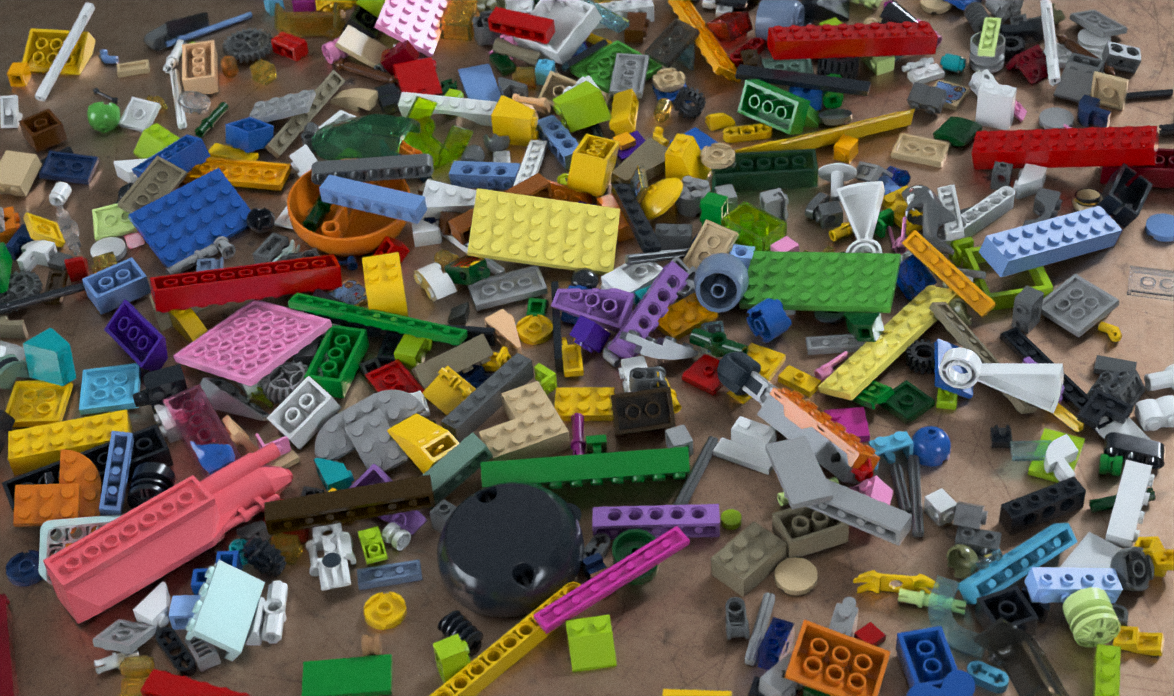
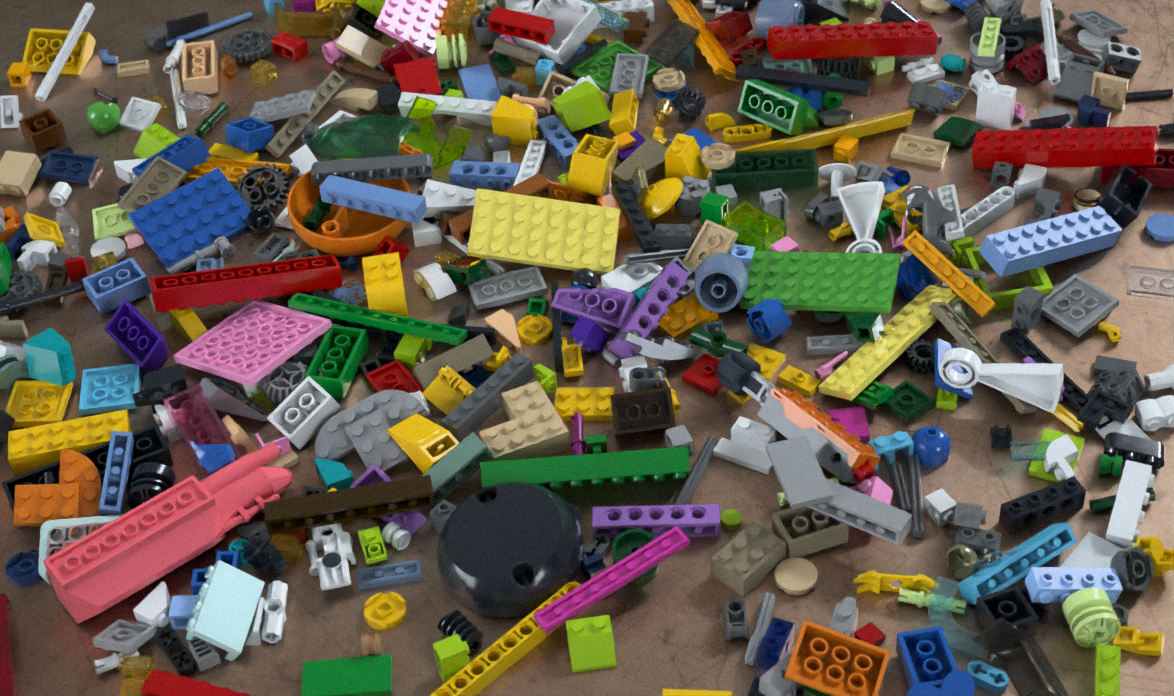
none -> black gear [235,163,291,212]
none -> yellowish green wheel [435,33,467,70]
none -> black tile [1019,114,1071,130]

